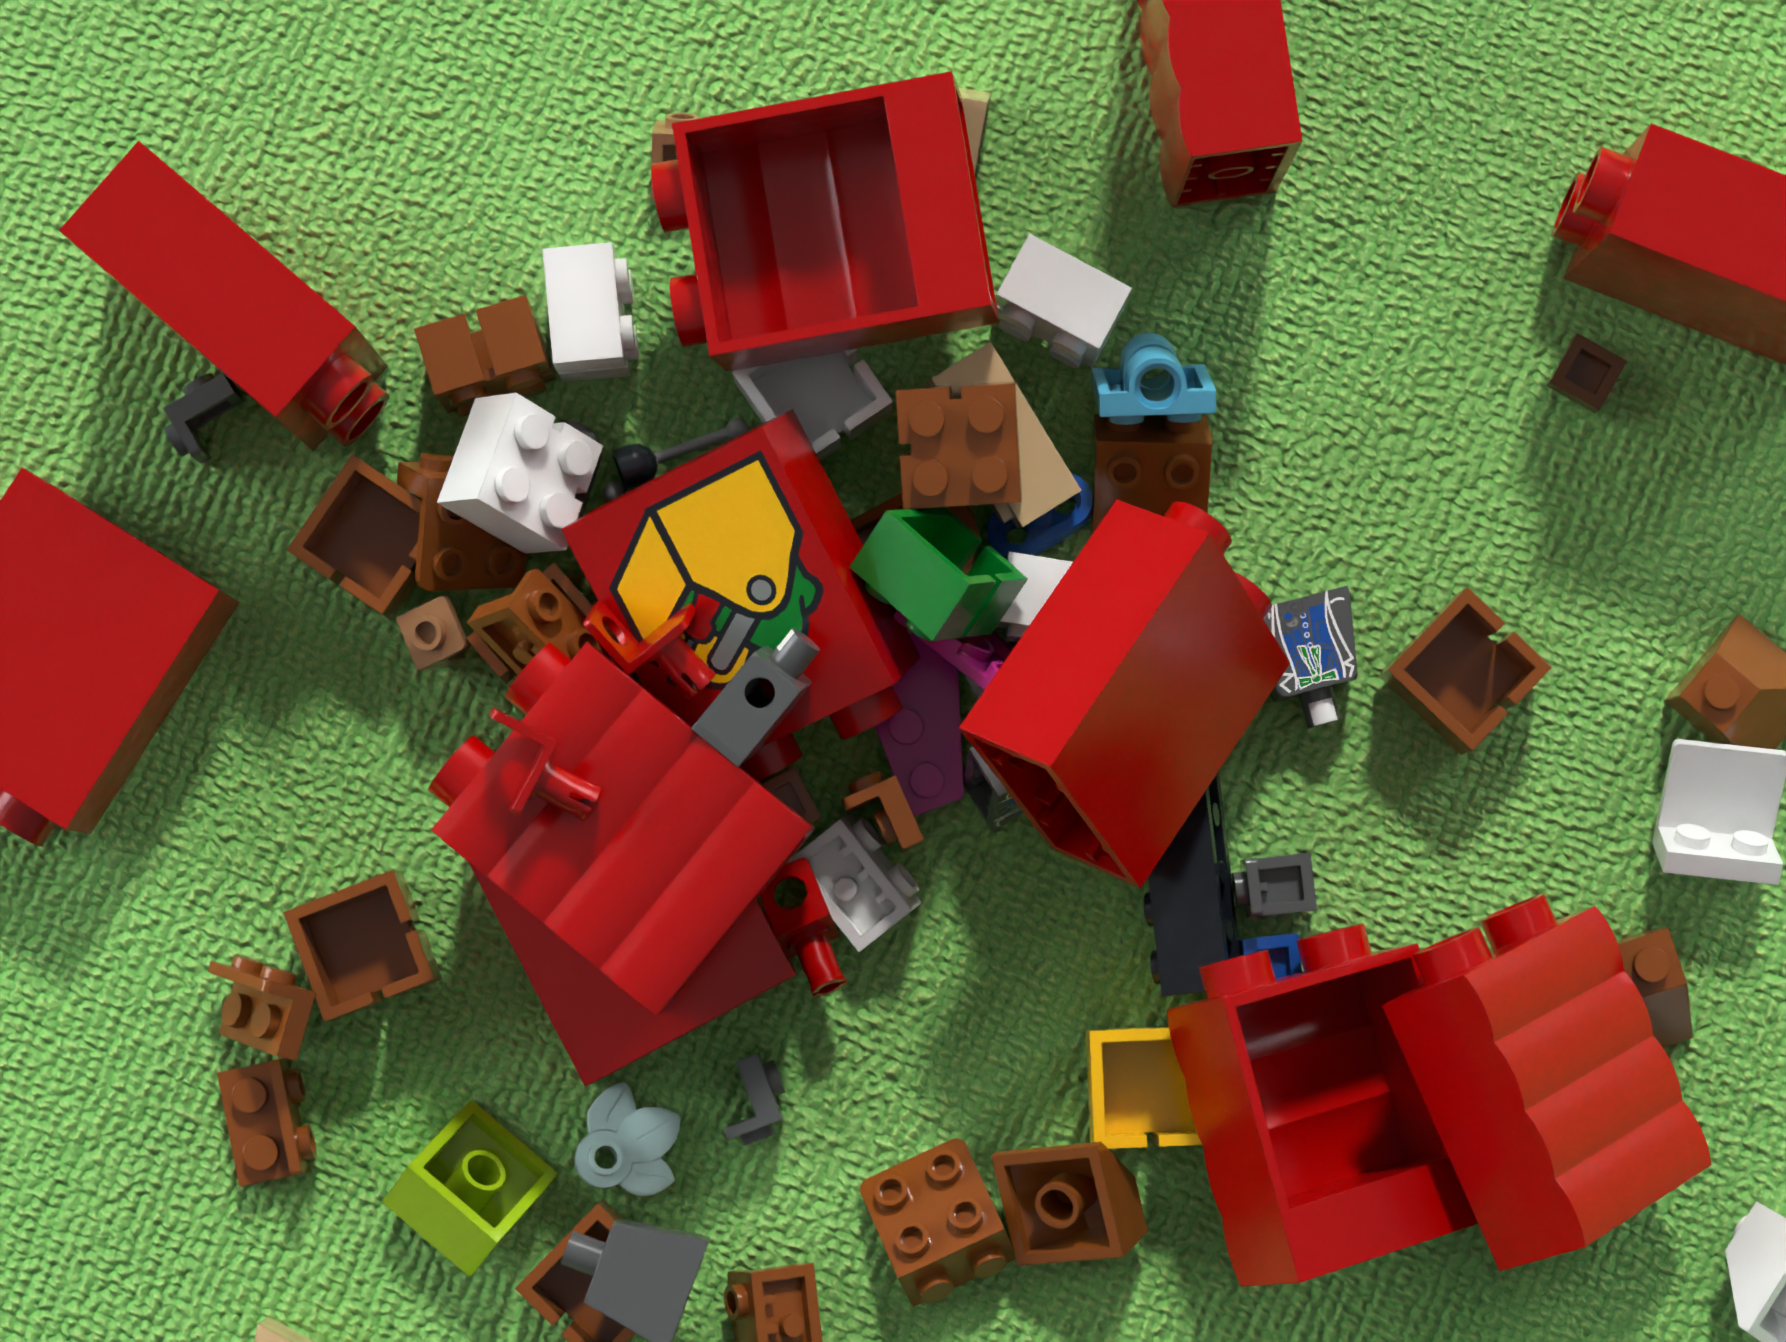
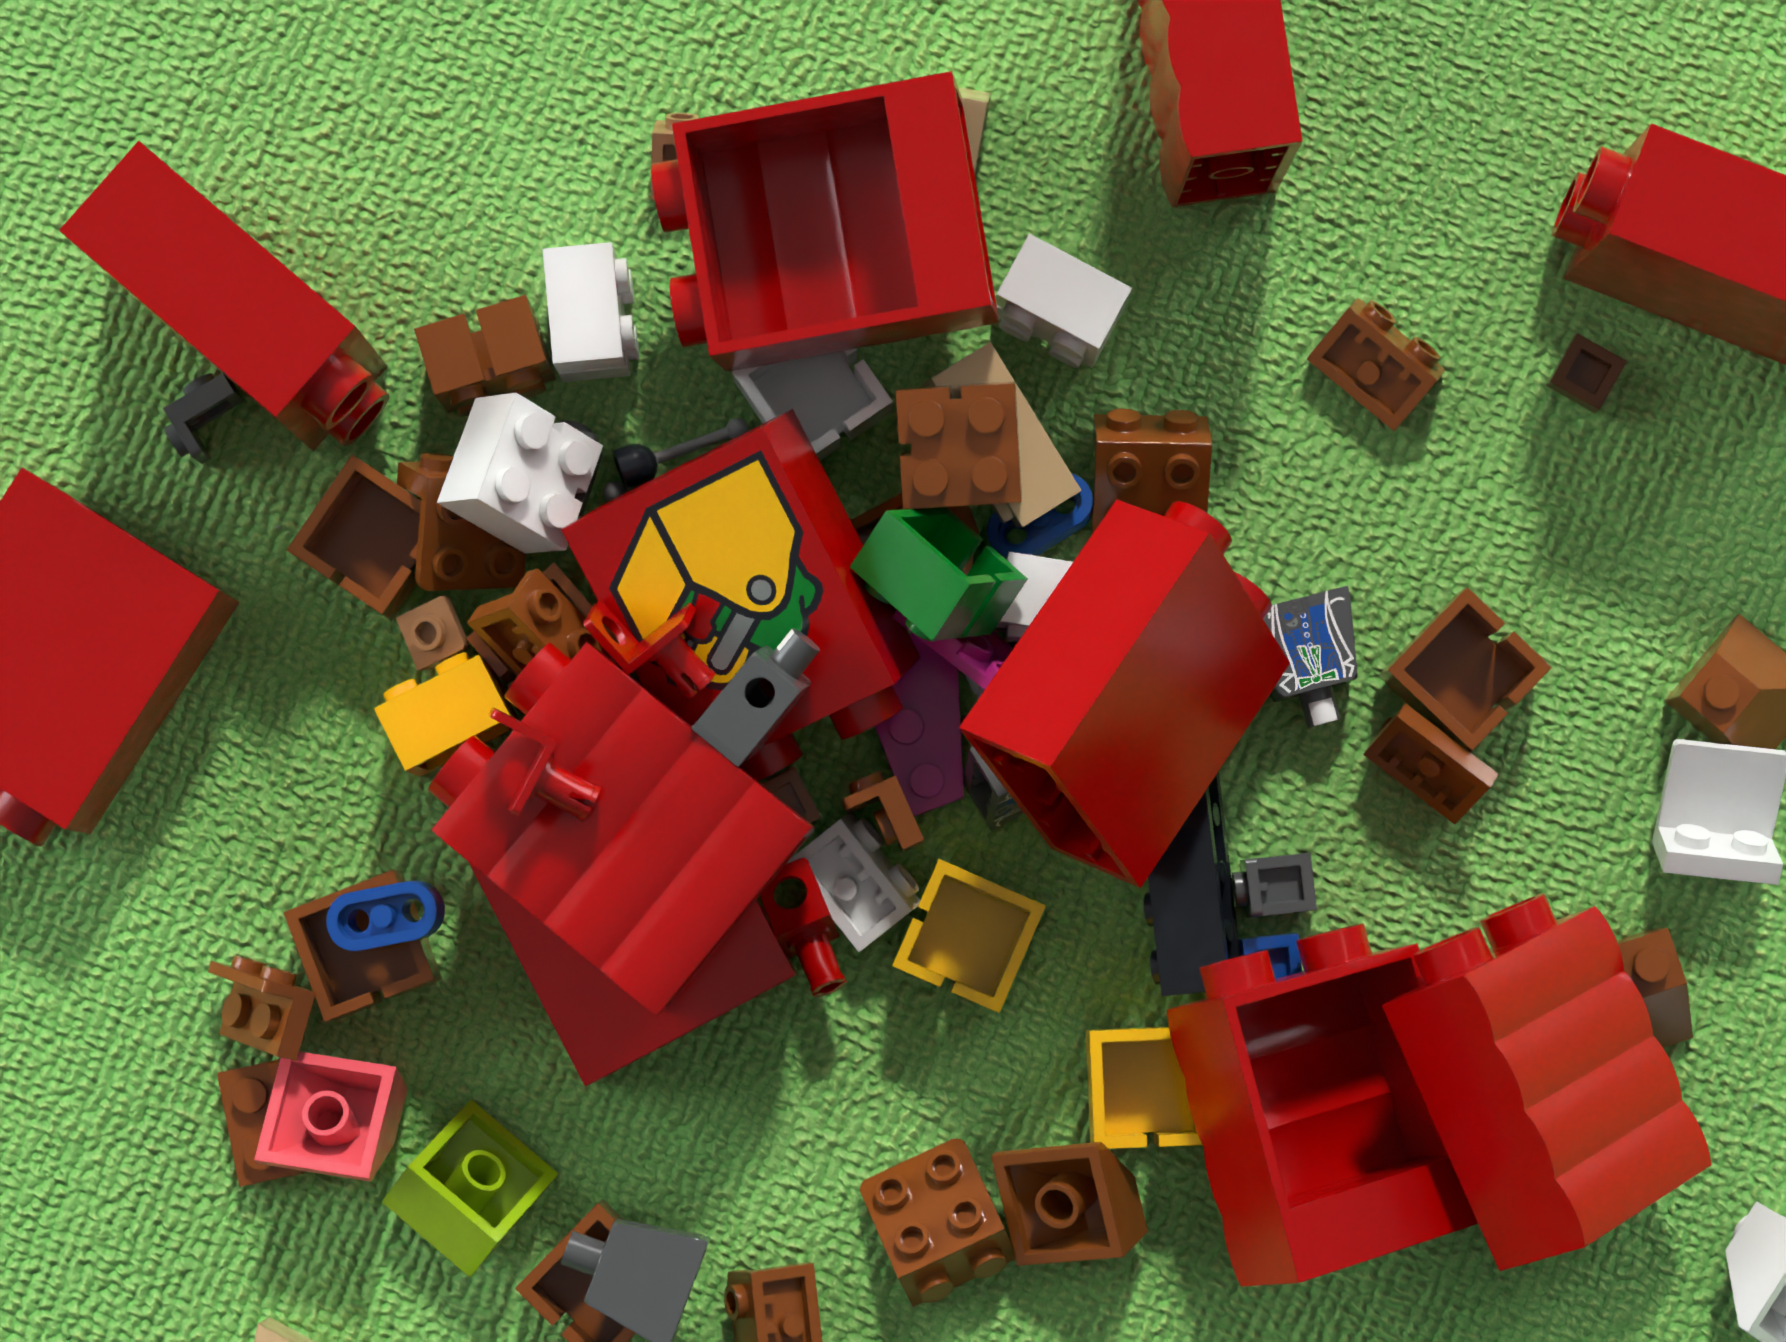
light aqua plate [574,1082,681,1196] -> none
dark grey bracket [724,1052,785,1146] -> none
medium azure plate [1091,333,1216,425] -> none
none -> coral slope [254,1051,408,1182]
none -> blue plate [326,881,445,951]
none -> yellow piece [374,652,520,777]
none -> yellow piece [892,859,1046,1013]
none -> dark orange bracket [1307,298,1445,431]
none -> dark orange bracket [1363,703,1498,824]

